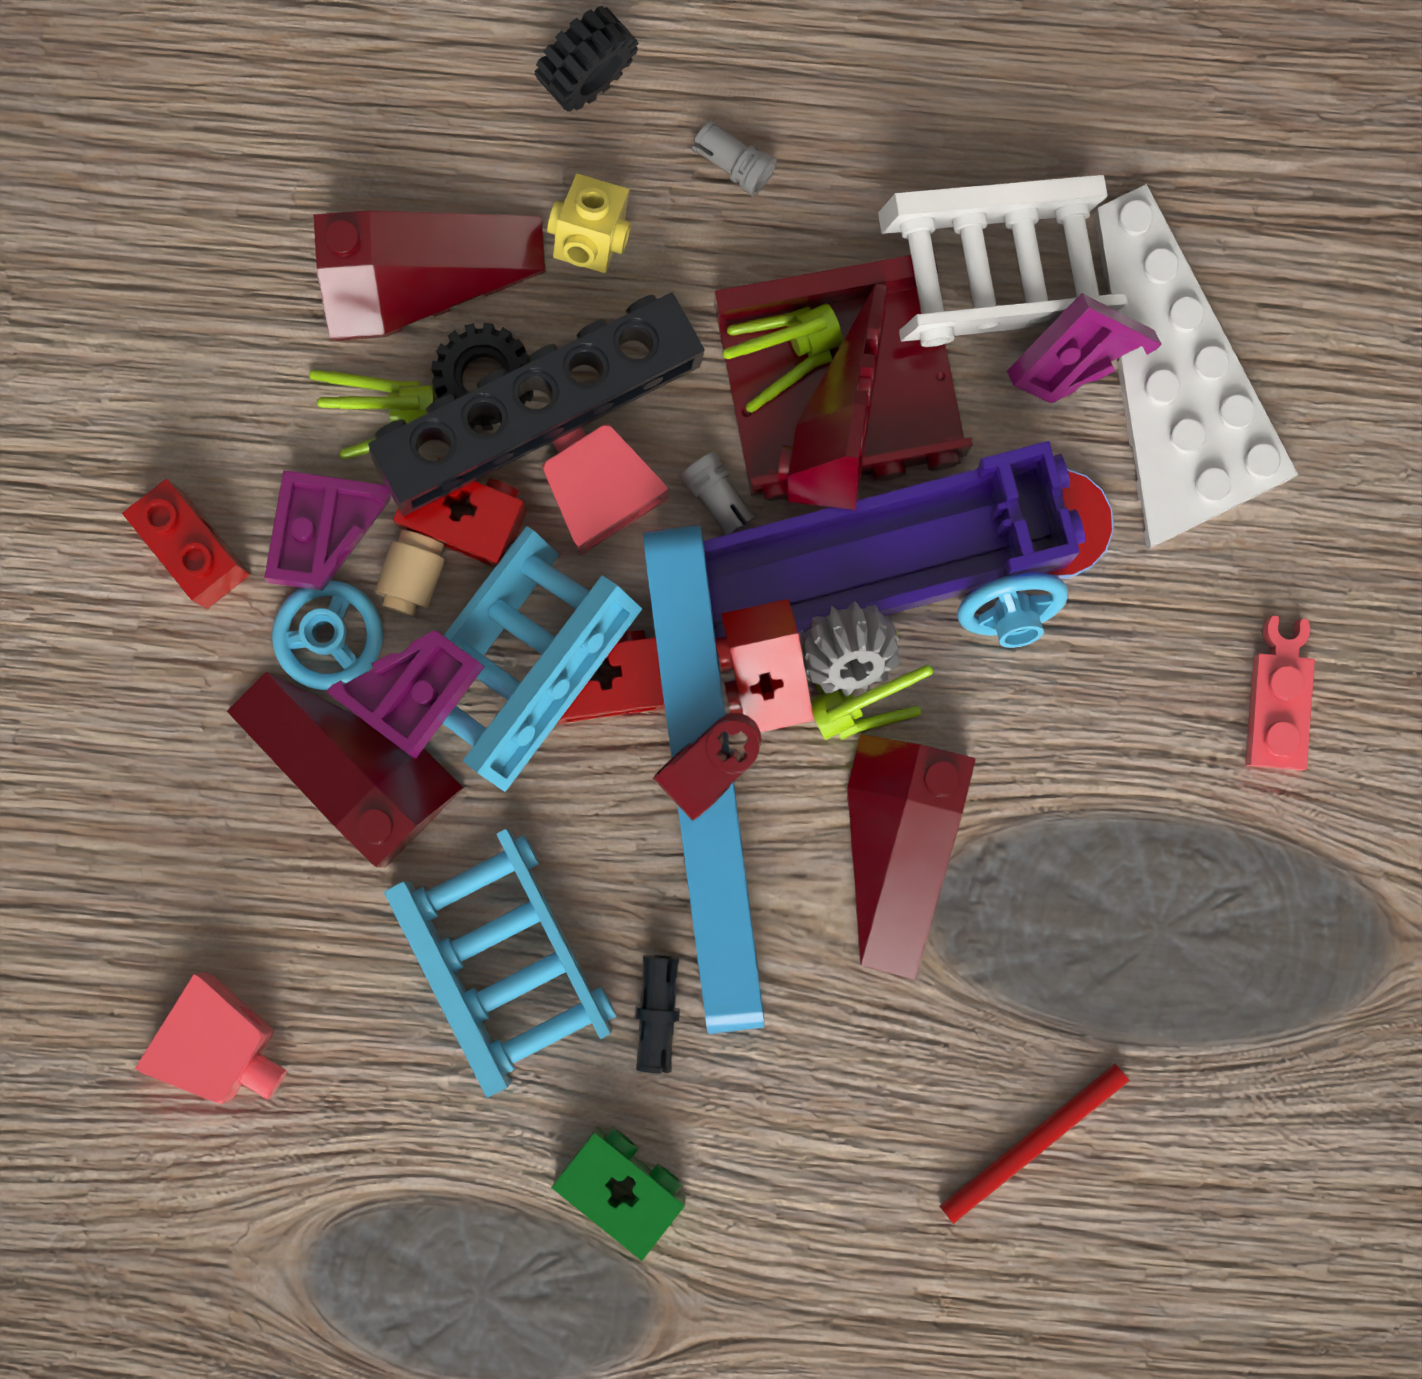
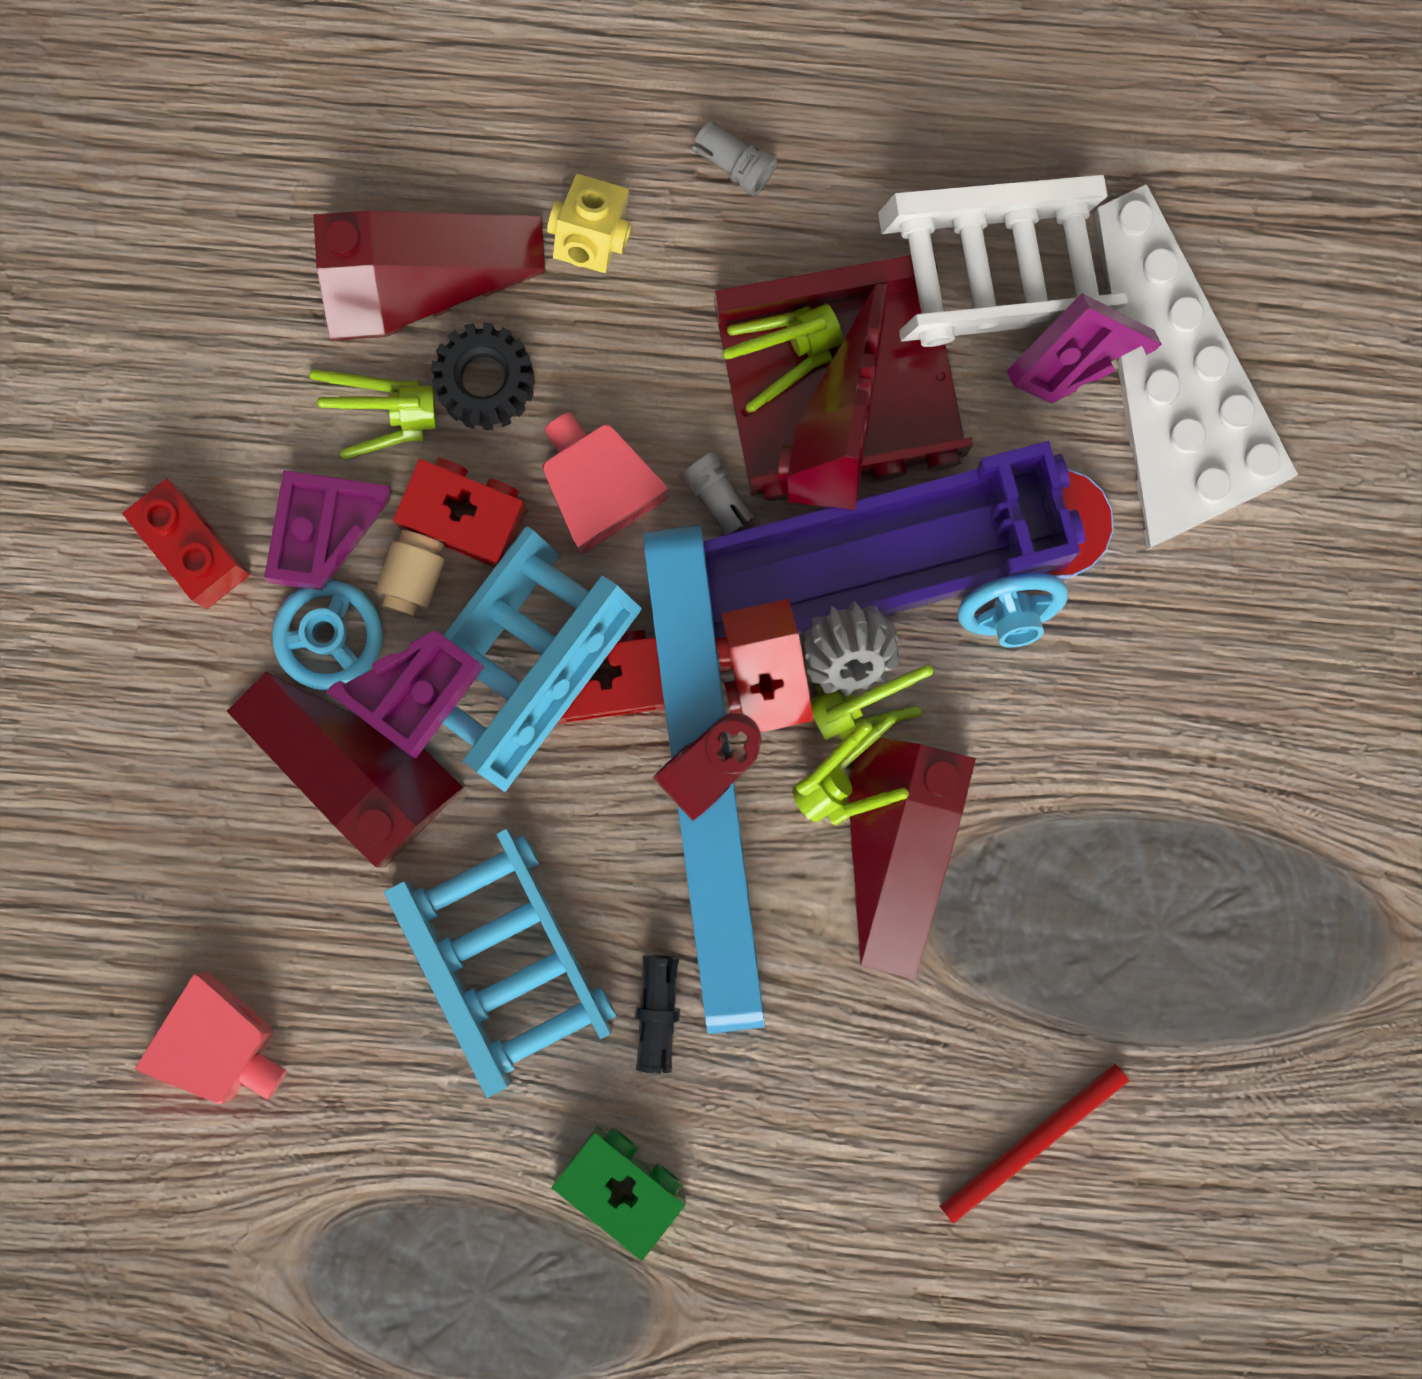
black brick [368,292,705,517] -> none
black tyre [535,6,639,112] -> none
coral plate [1245,616,1315,771] -> none
none -> lime plant [792,714,909,826]

